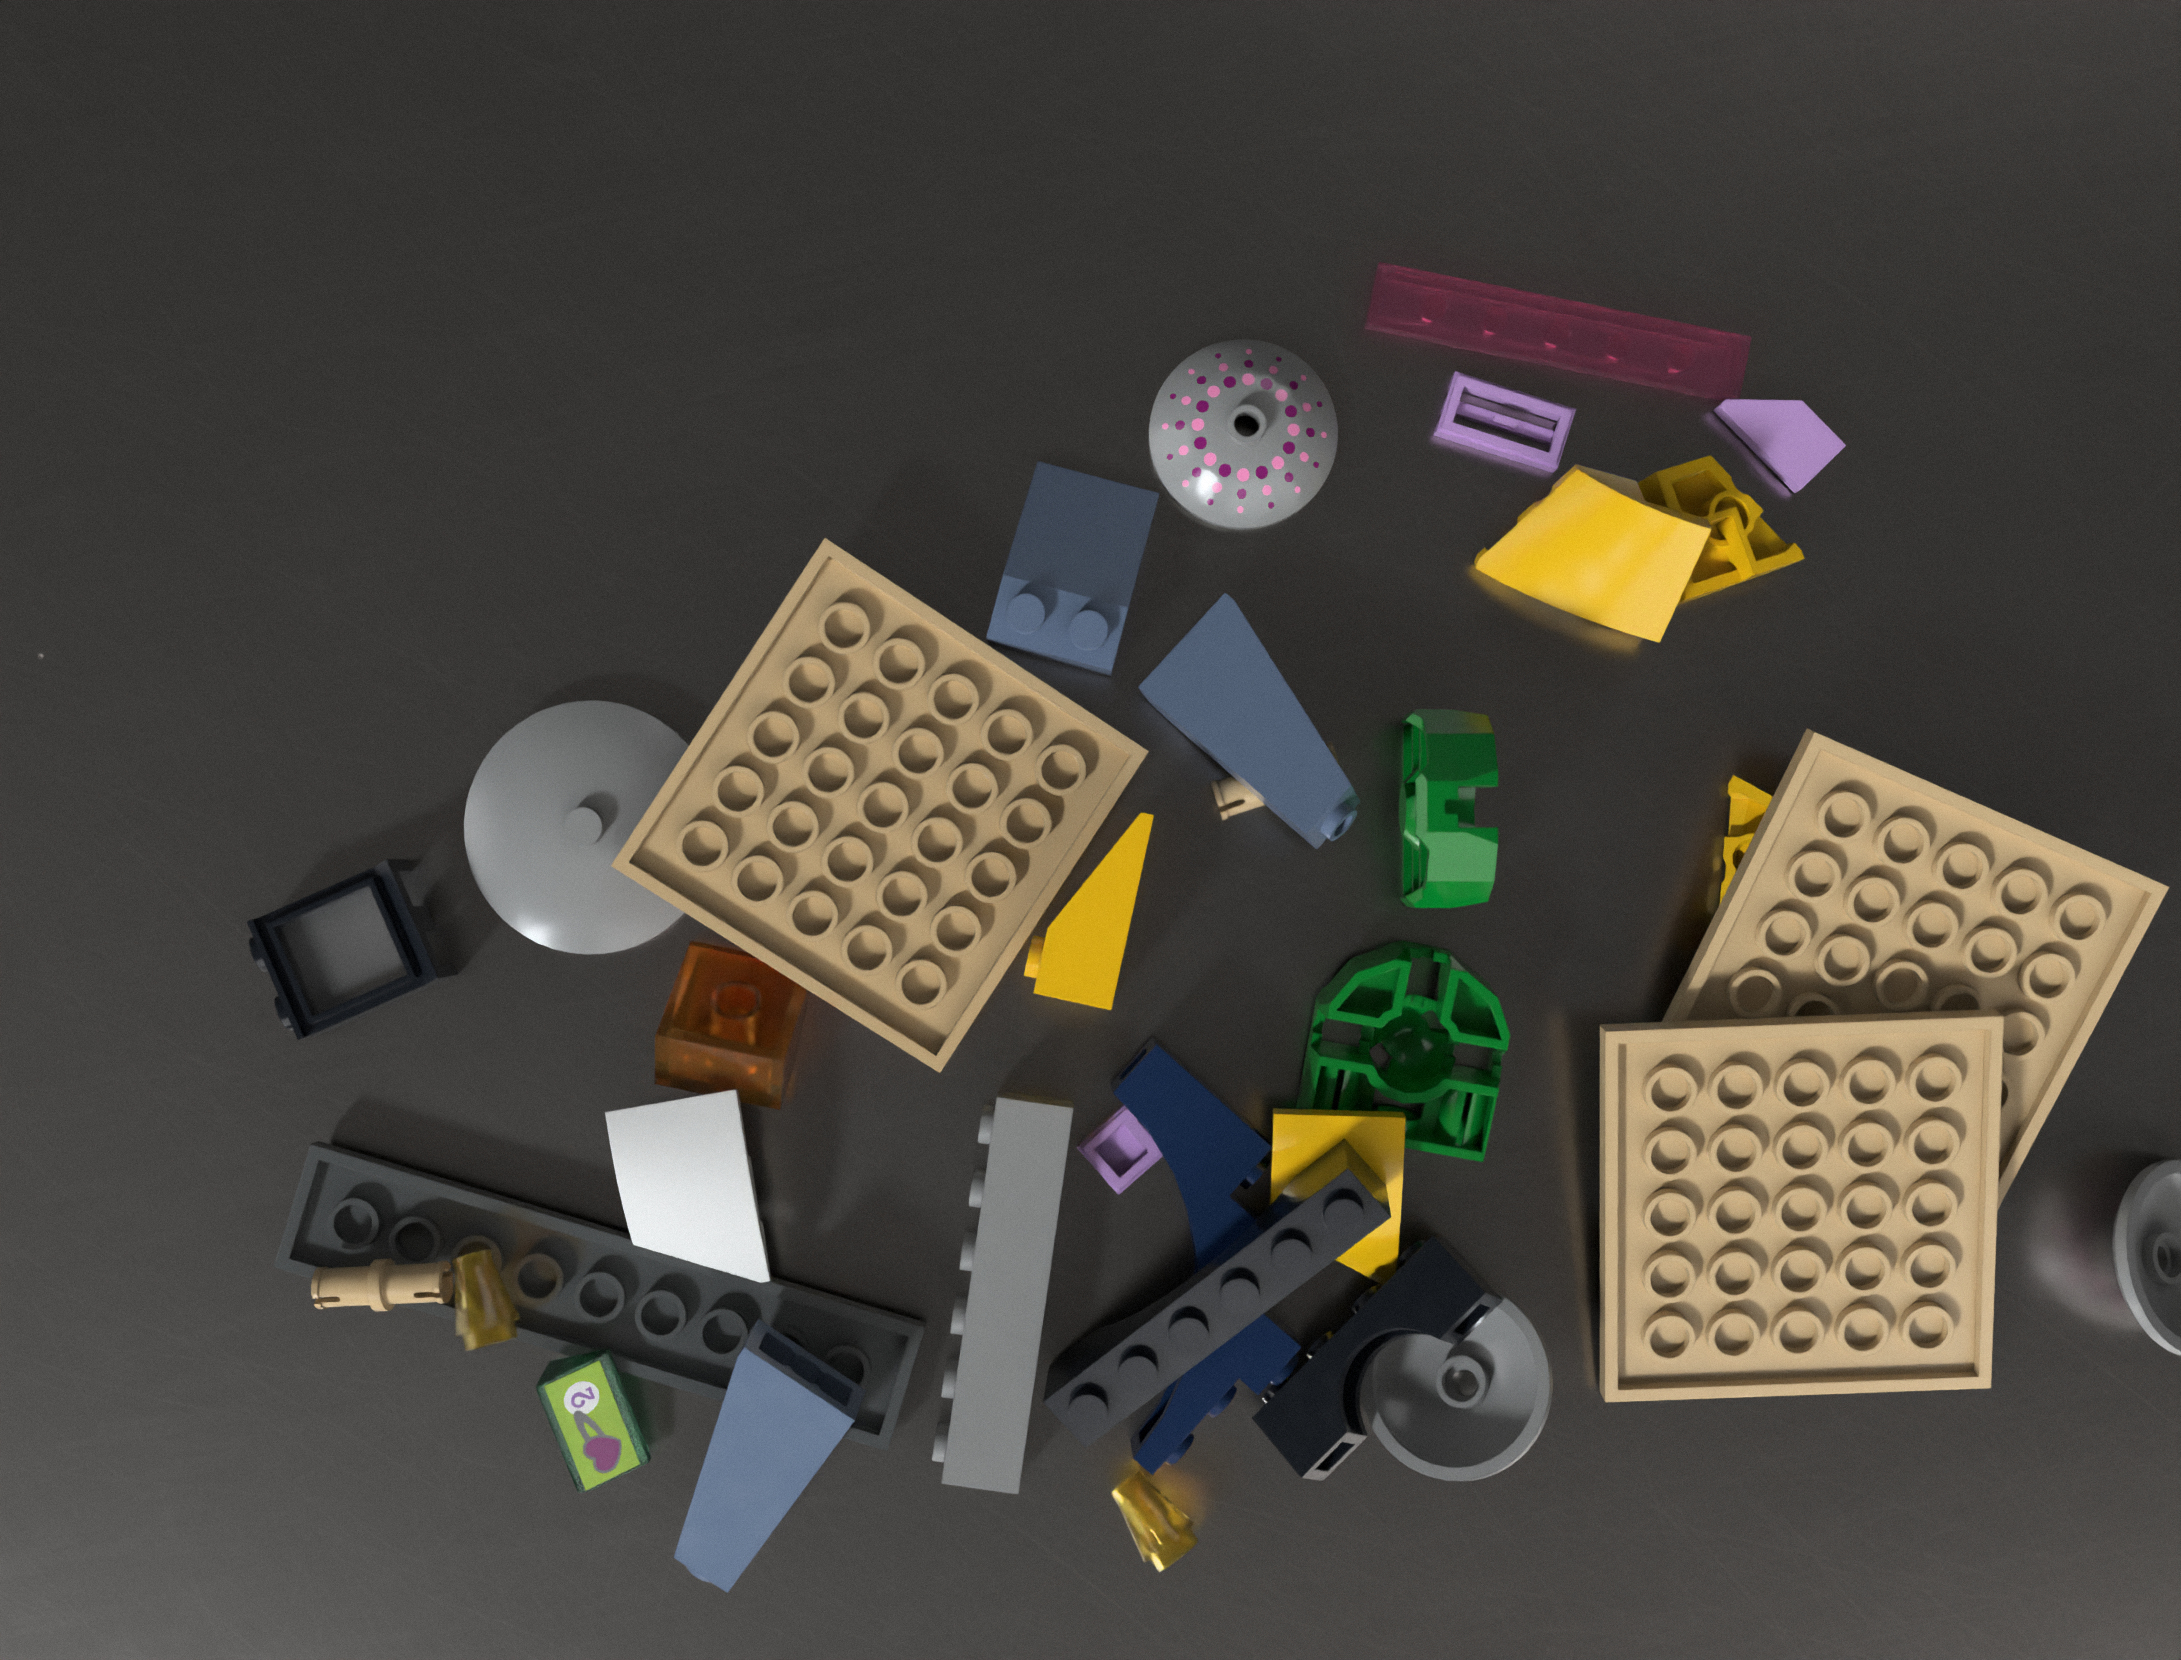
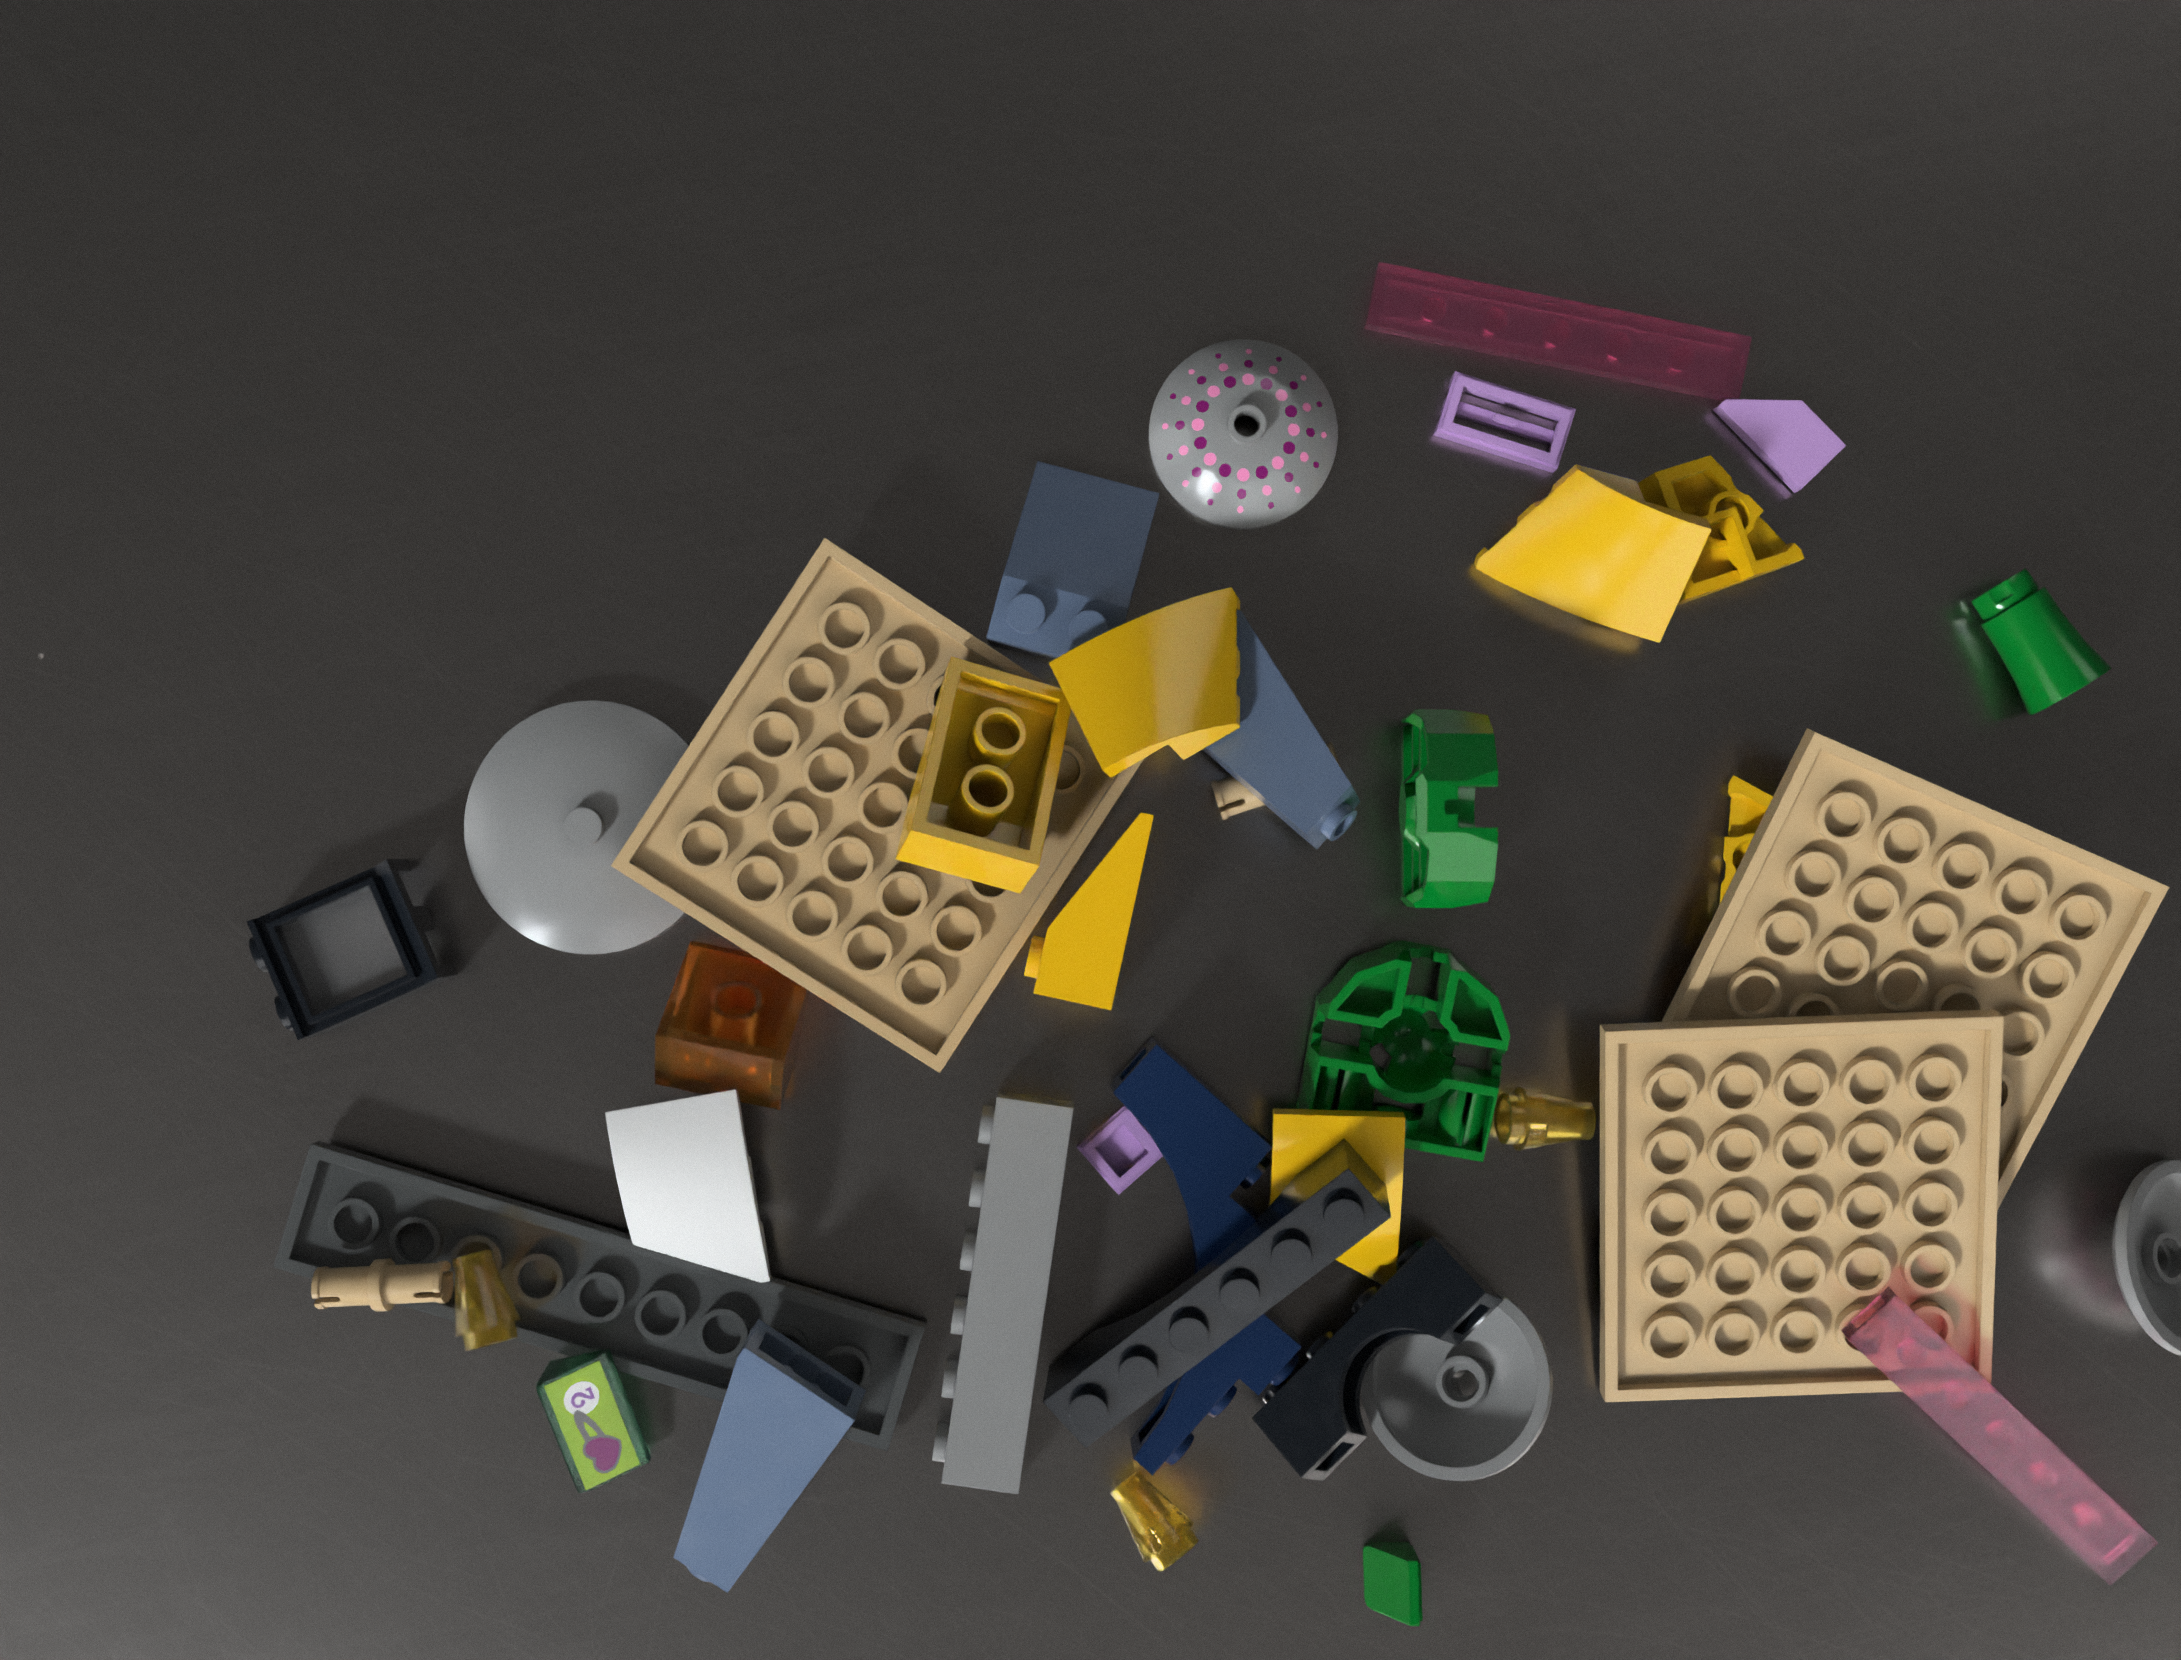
none -> yellow slope [895,656,1071,893]
none -> yellow slope [1049,587,1240,778]
none -> green slope [1363,1541,1423,1626]
none -> clear yellow cone [1495,1087,1596,1151]
none -> clear pink tile [1841,1286,2158,1586]
none -> green plant [1971,568,2112,716]

